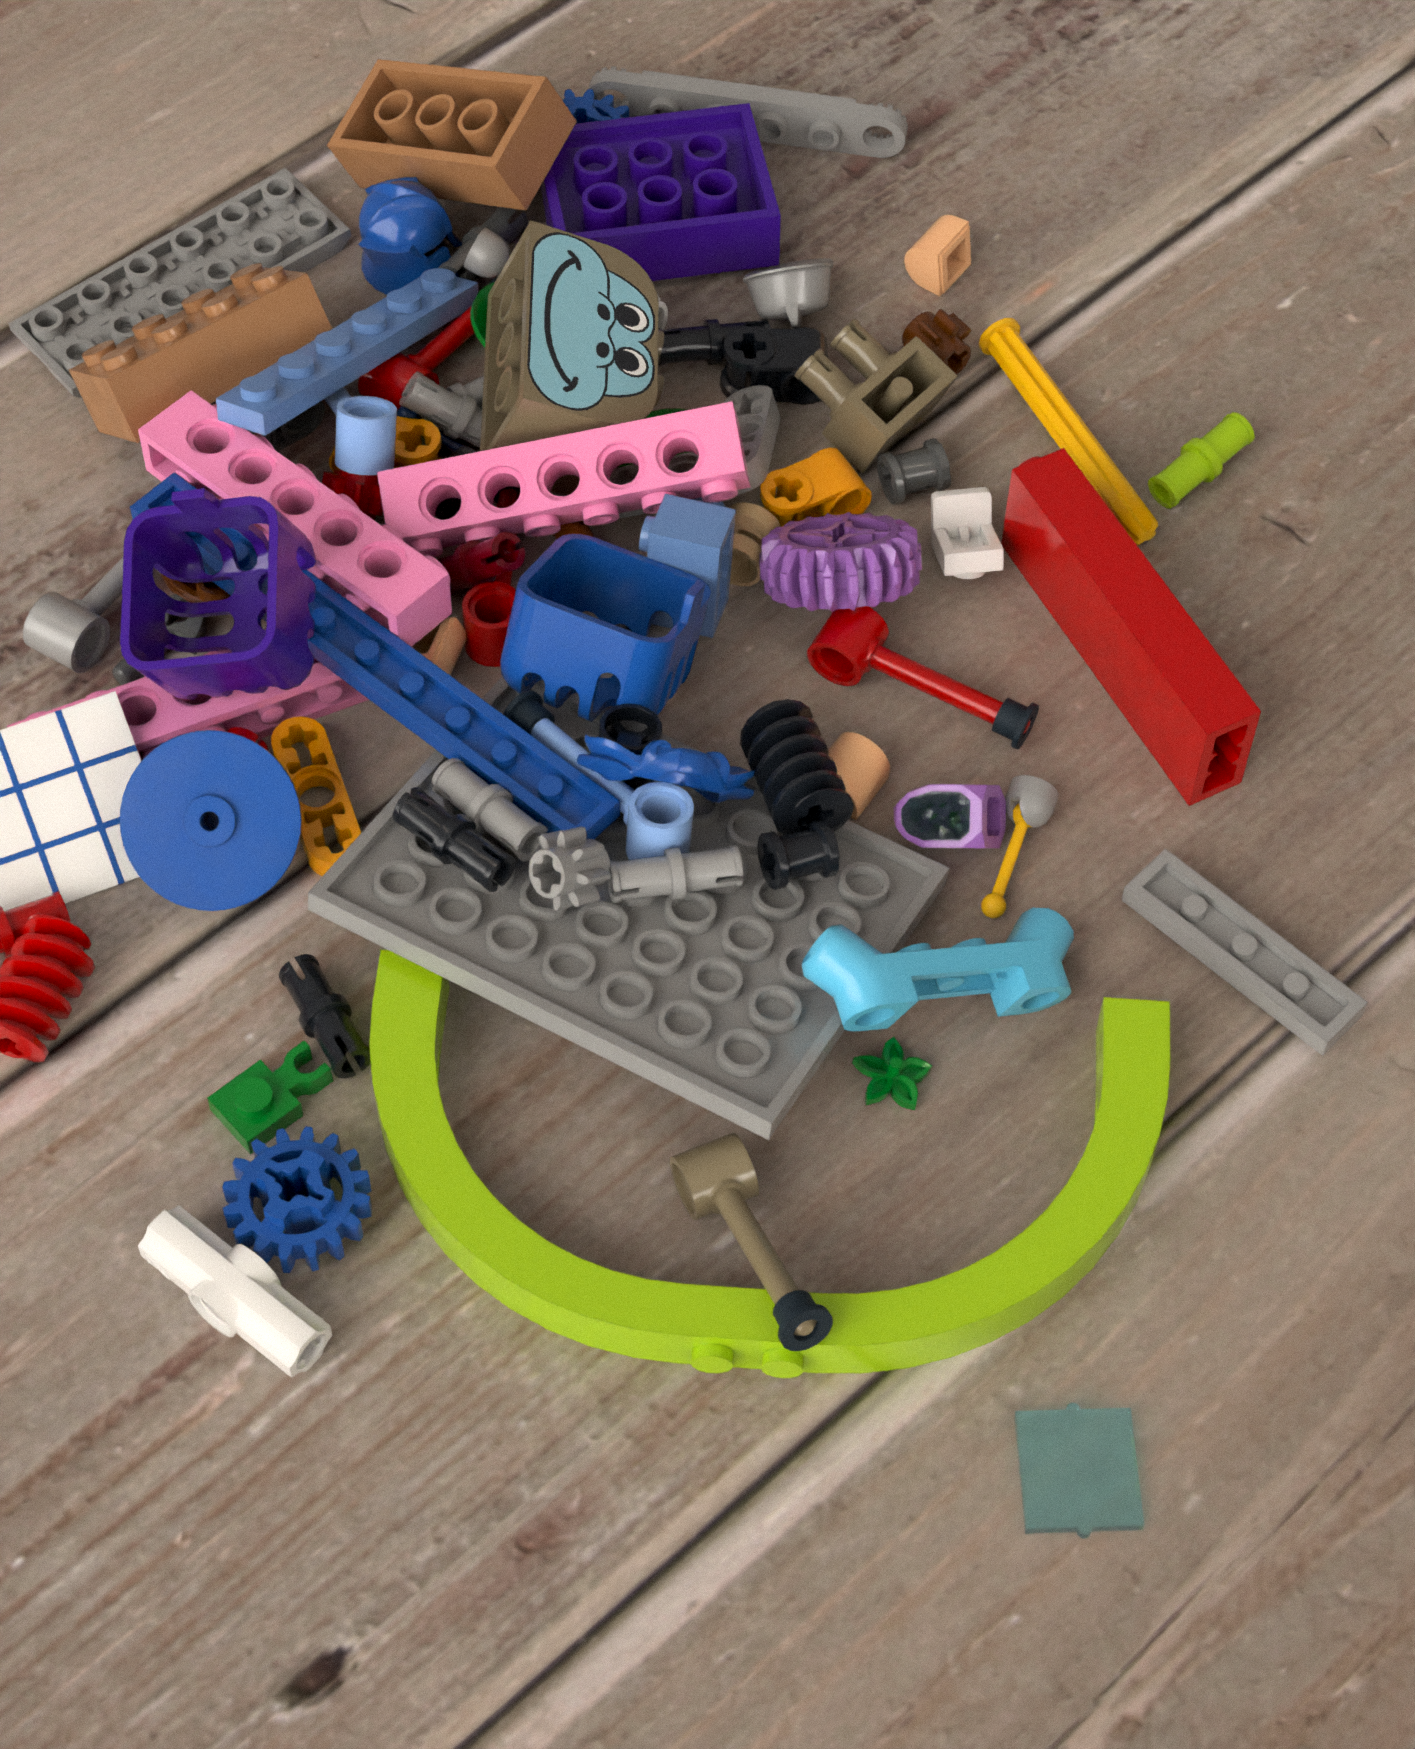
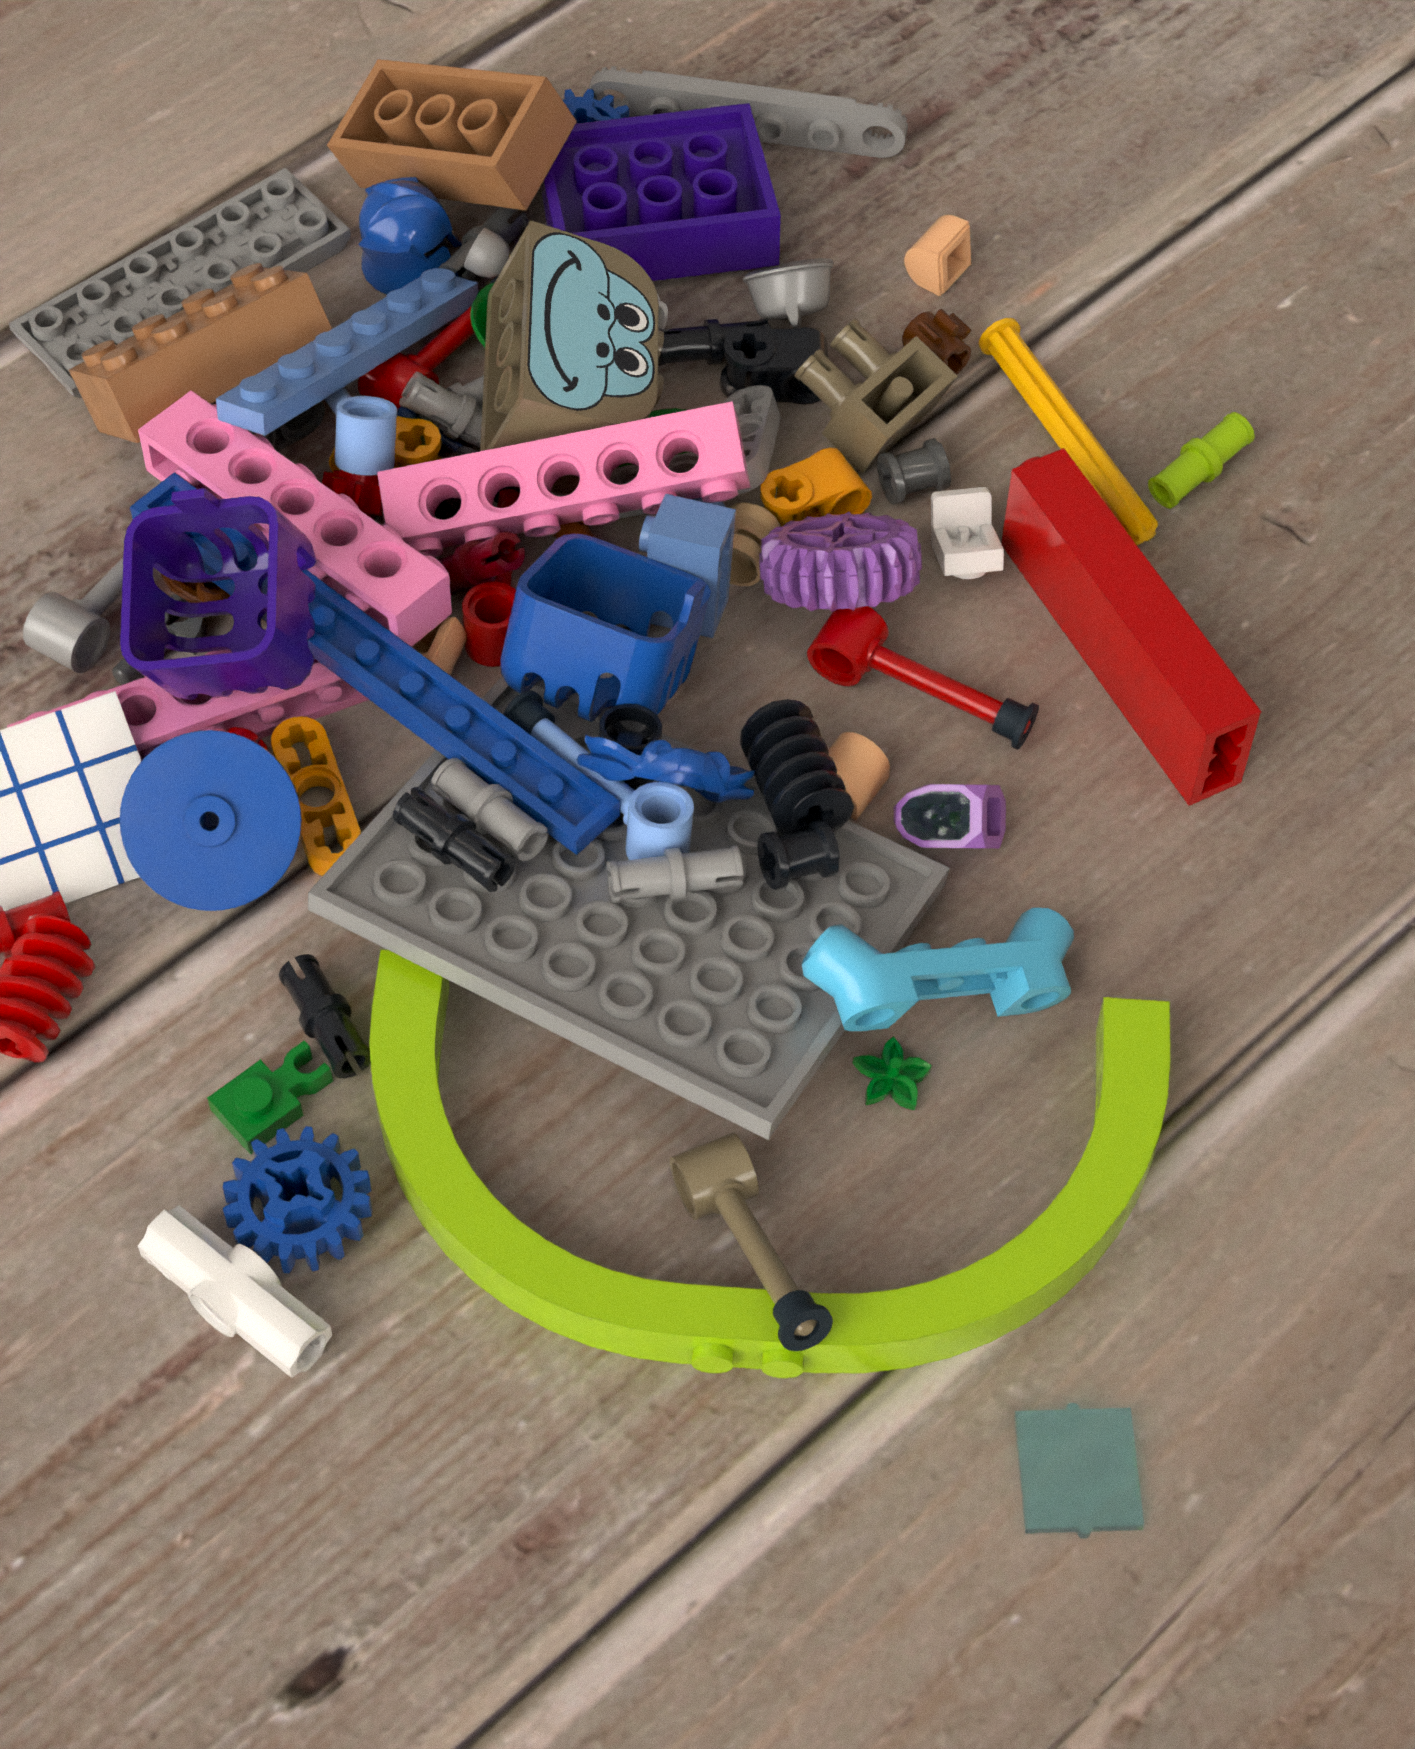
light grey gear [529,826,610,911] -> none
hinge [981,775,1059,918] -> none
light grey plate [1122,848,1368,1056] -> none

